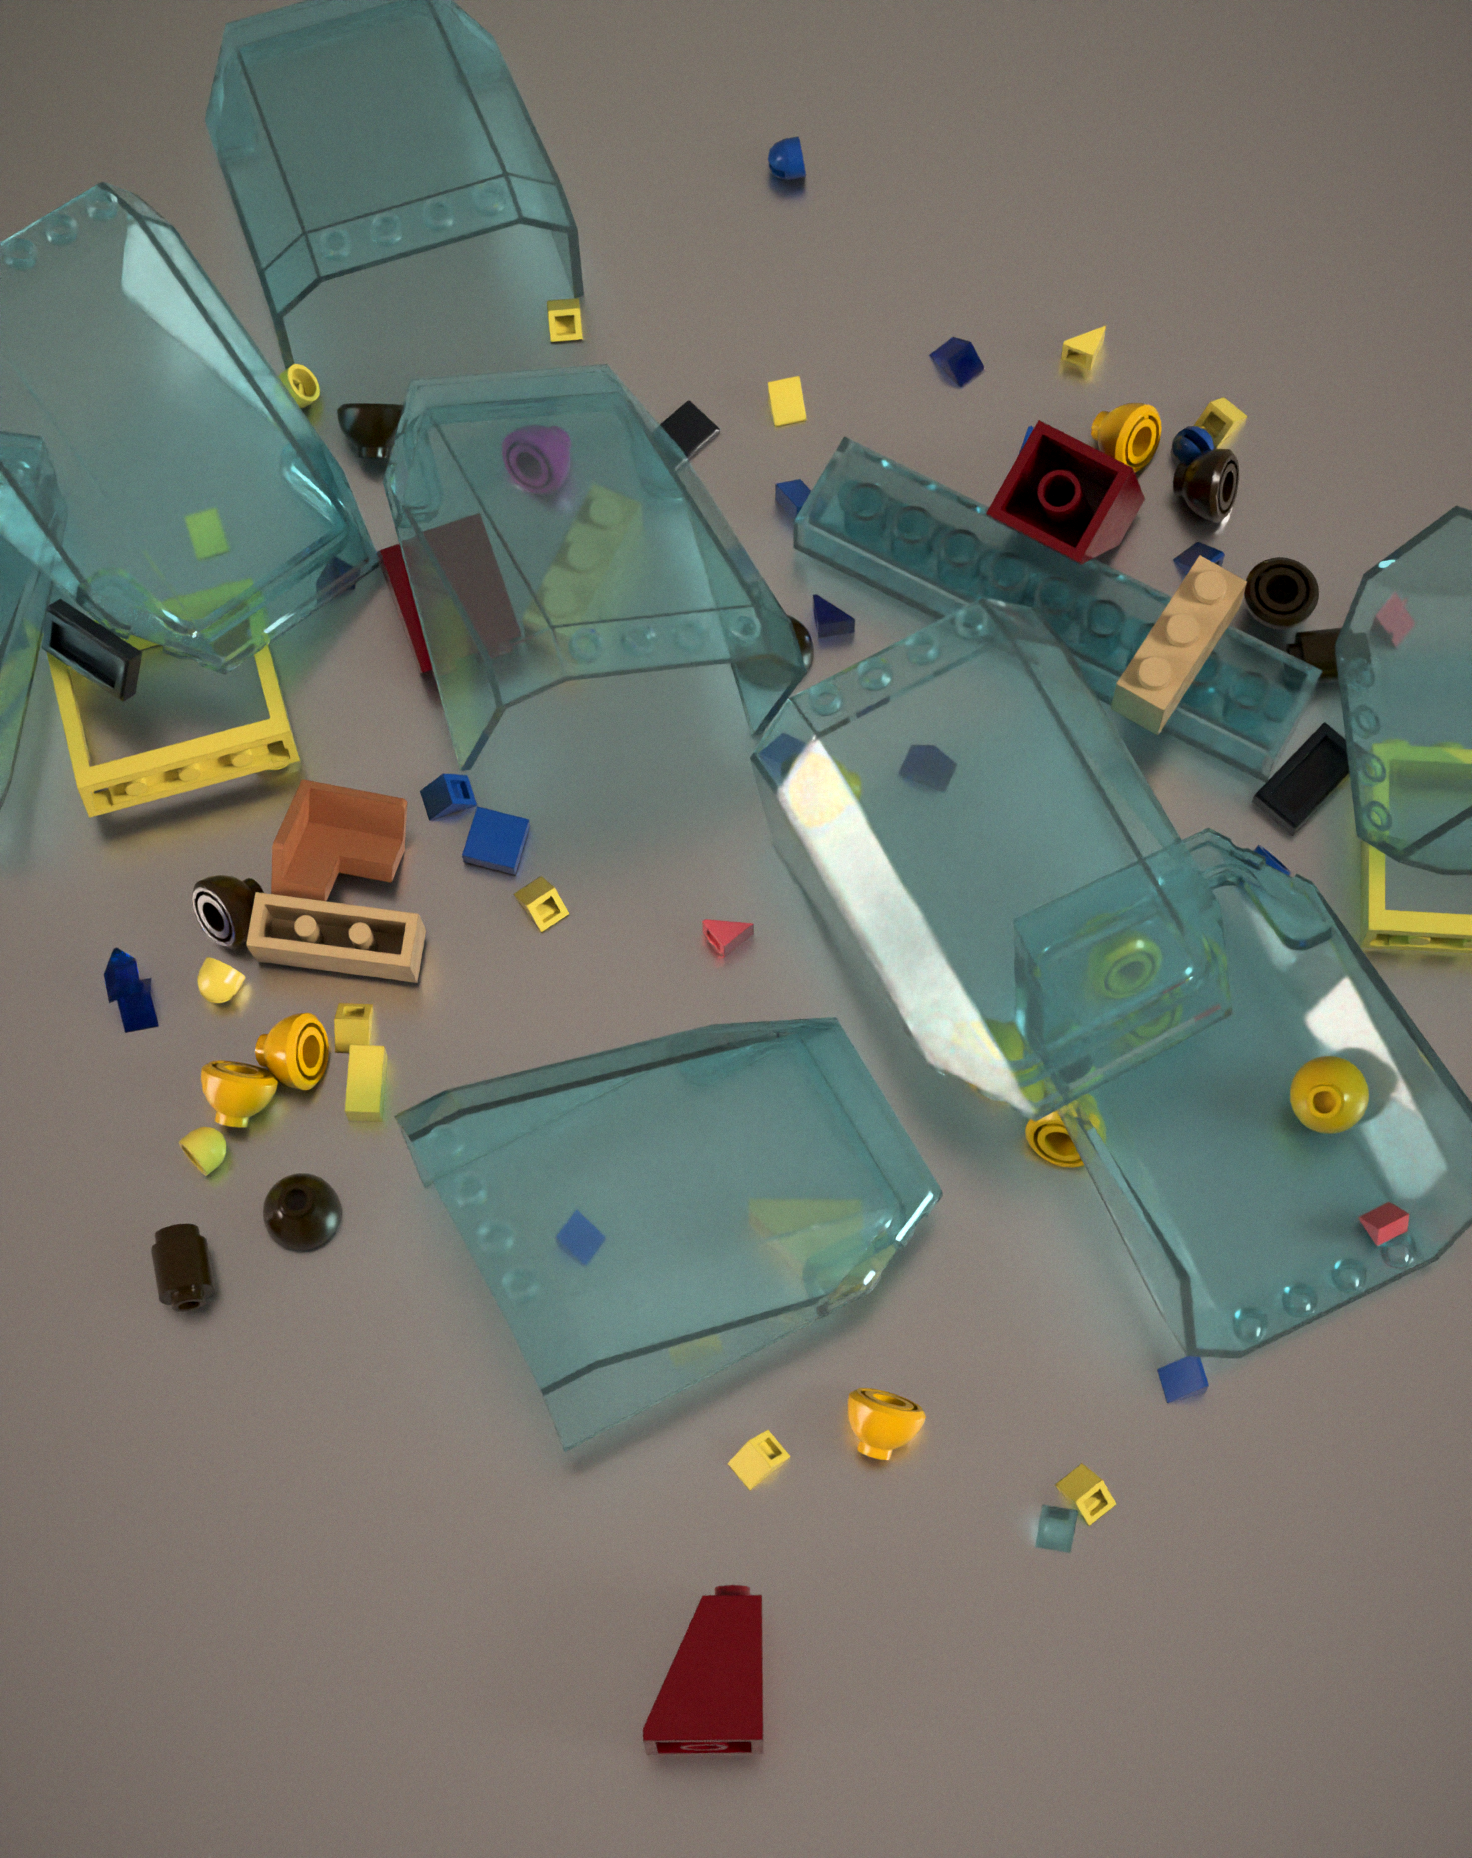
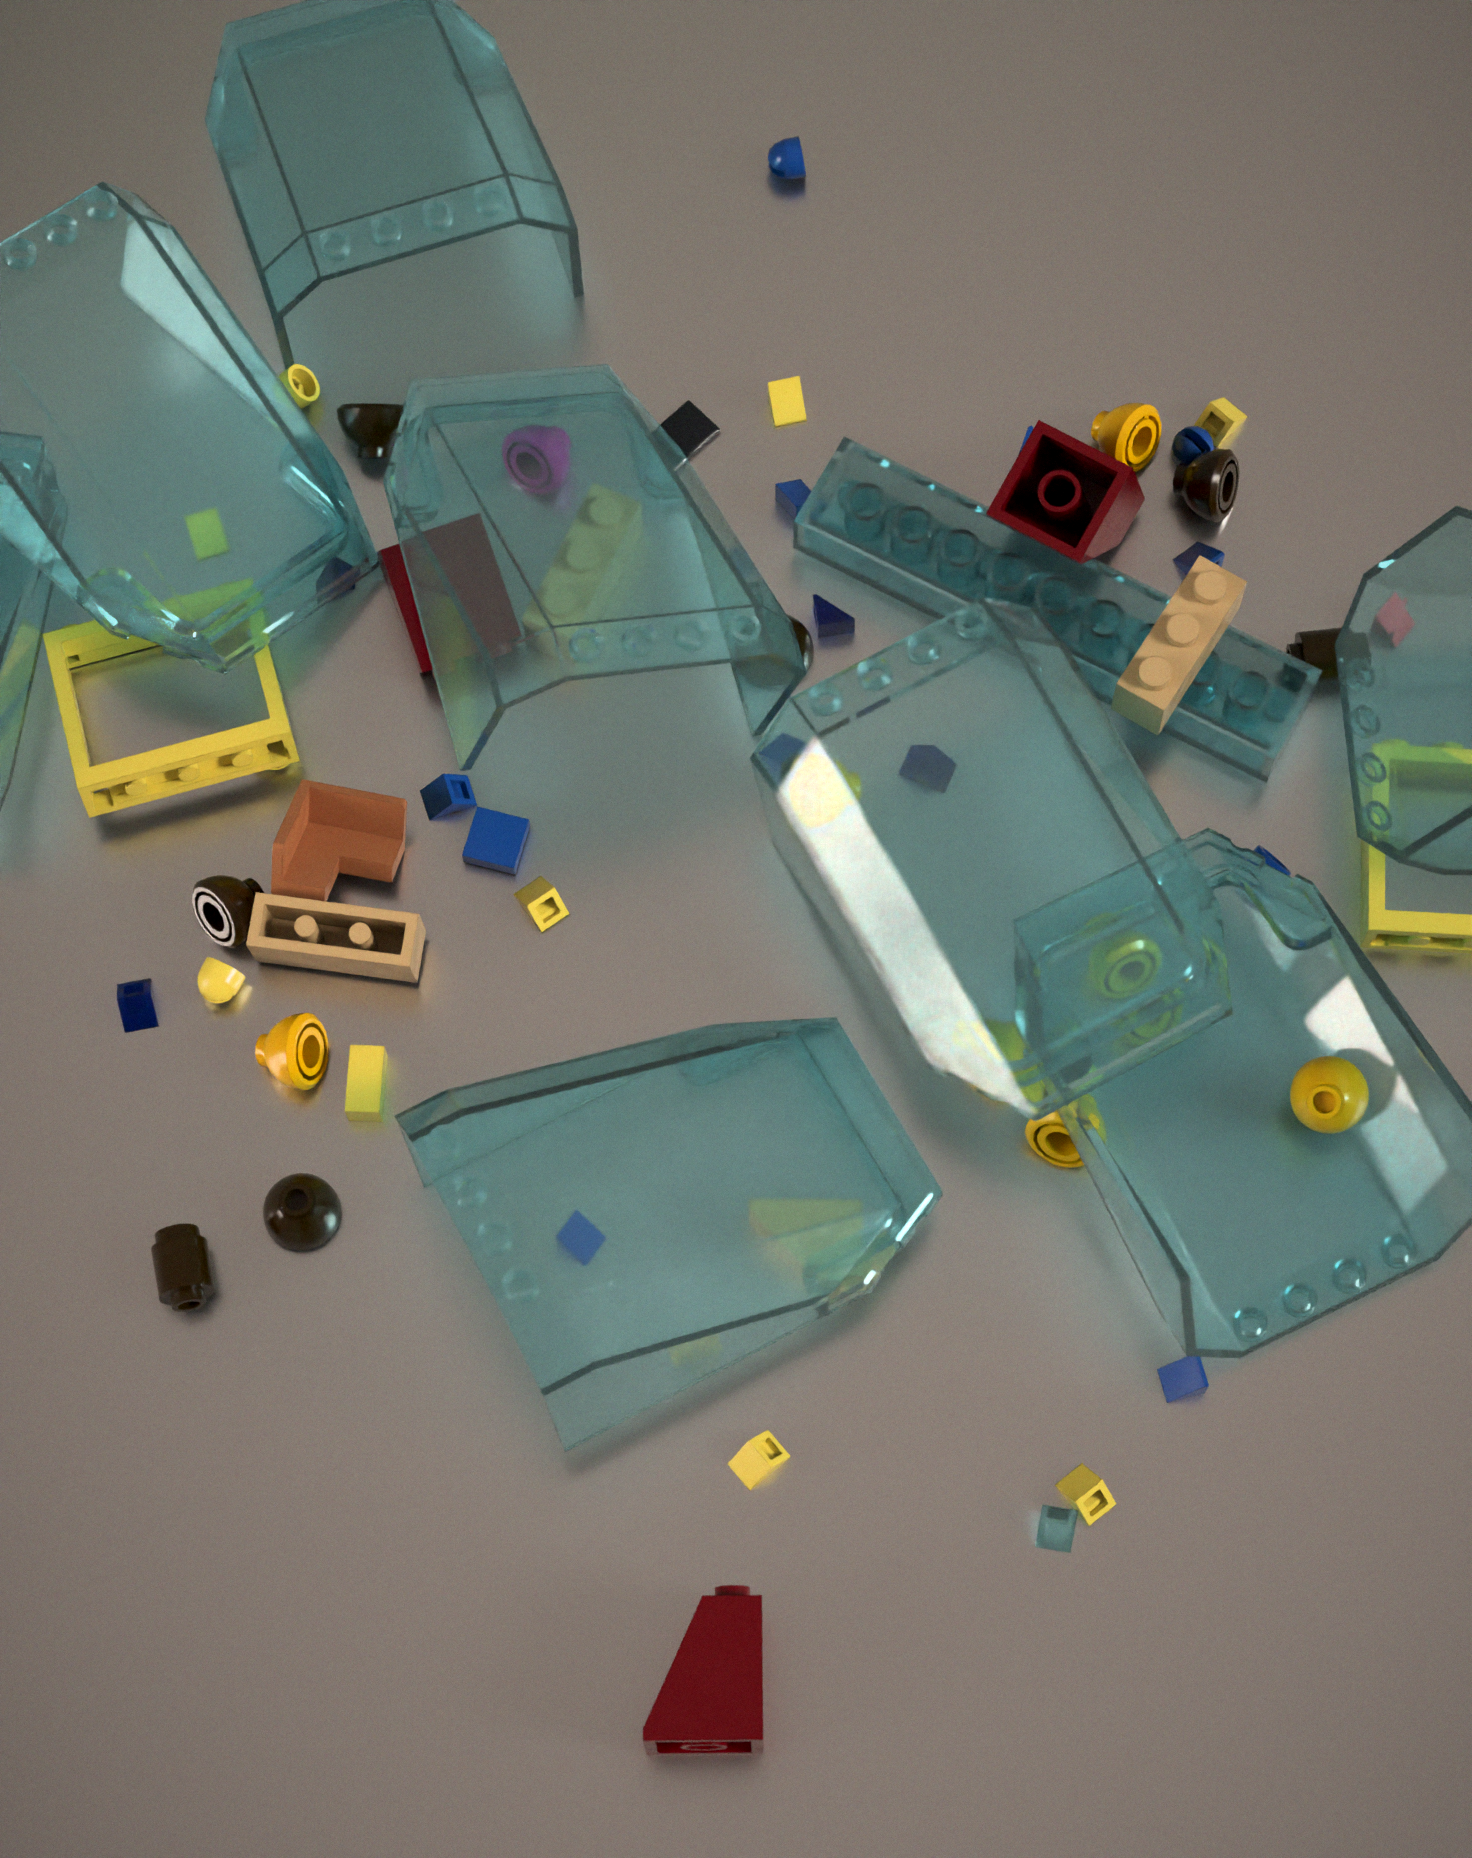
black tile [42,599,142,702] -> none
clear blue piece [104,947,141,1003] -> none
light yellow hinge [178,1127,227,1176] -> none
yellow brick [201,1060,279,1128] -> none
light yellow piece [334,1003,373,1053] -> none
light yellow piece [547,298,583,342] -> none
coral piece [702,919,754,957] -> none
yellow brick [847,1388,926,1460] -> none
clear blue piece [929,337,985,387] -> none
light yellow piece [1061,326,1106,370] -> none
dark brown brick [1244,557,1319,630] -> none
black tile [1252,722,1365,836] -> none
coral piece [1358,1202,1409,1246] -> none

